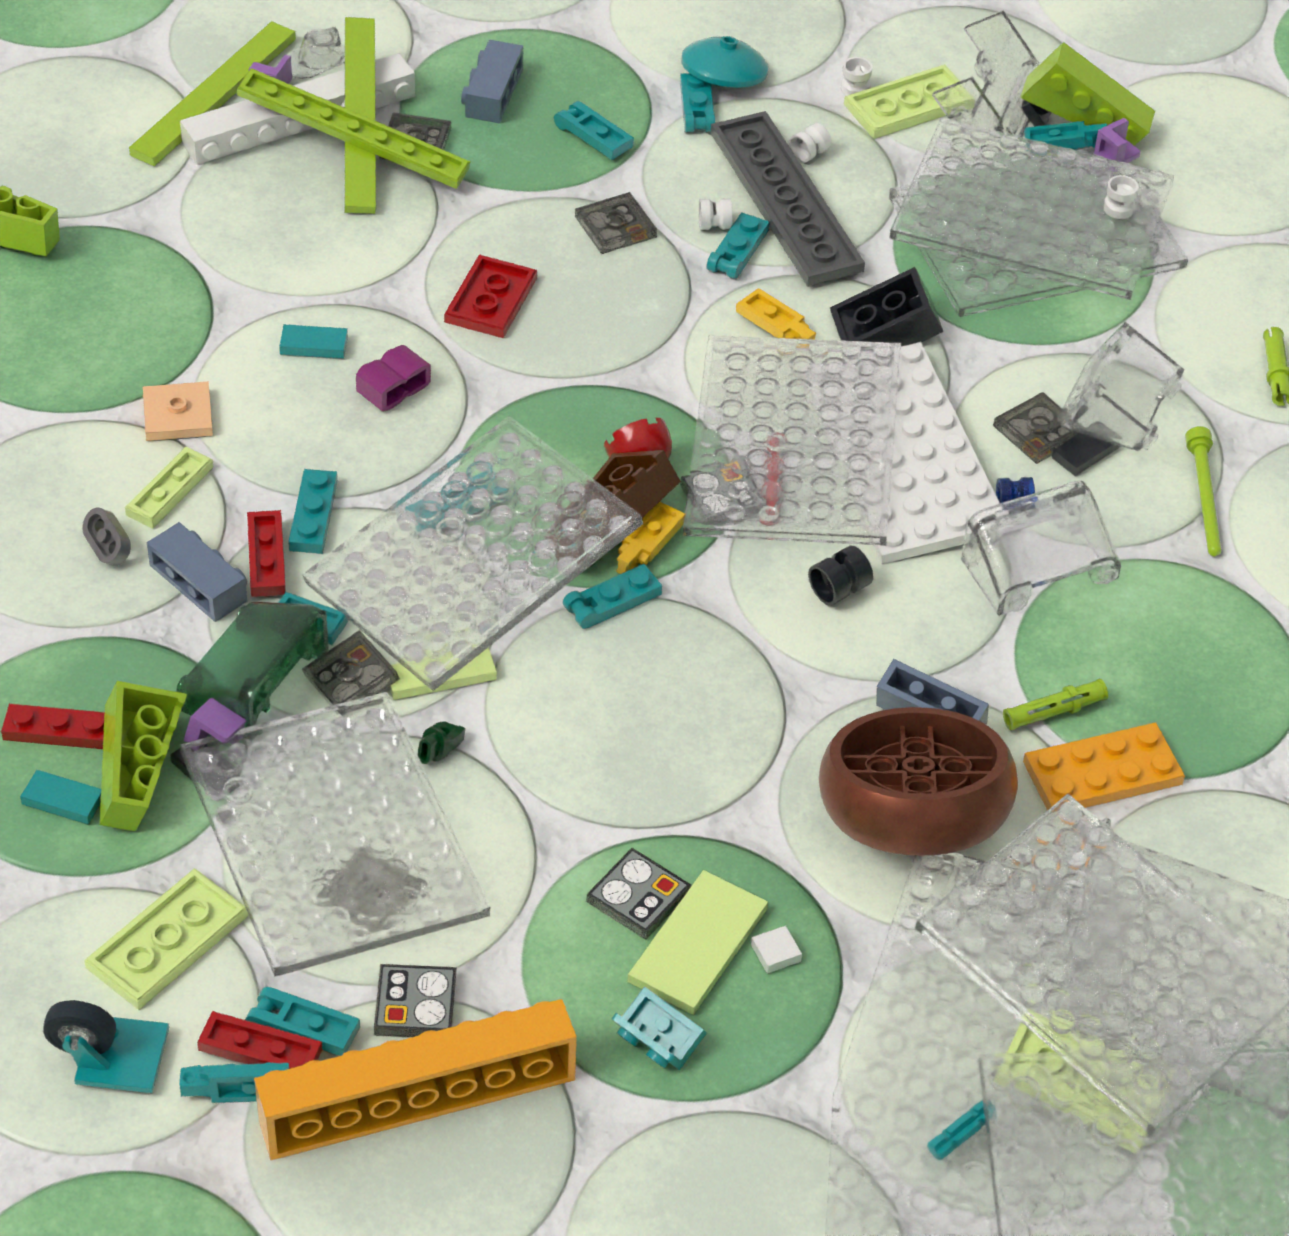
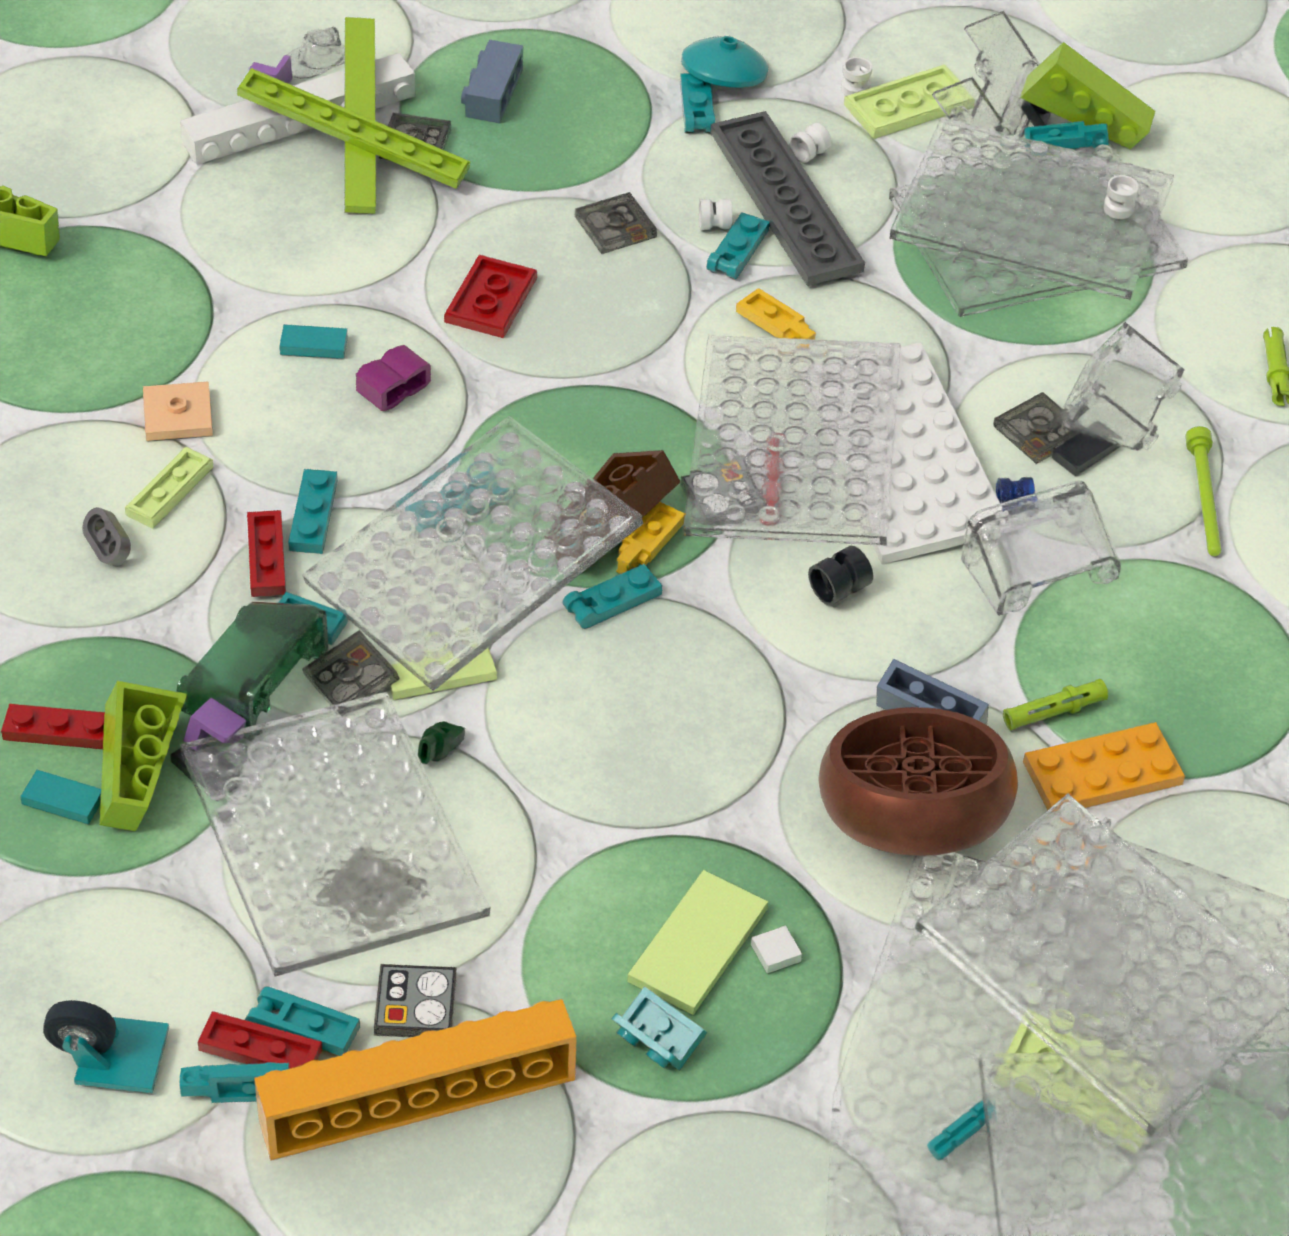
yellowish green tile [84,868,248,1010] -> none
lime tile [129,21,296,166] -> none
sand blue brick [147,522,247,622] -> none
teal plate [554,101,634,160] -> none
tile [586,848,691,940] -> none
red cylinder [604,417,672,459] -> none
black slope [830,267,944,352] -> none
medium lavender panel [1094,118,1140,170] -> none

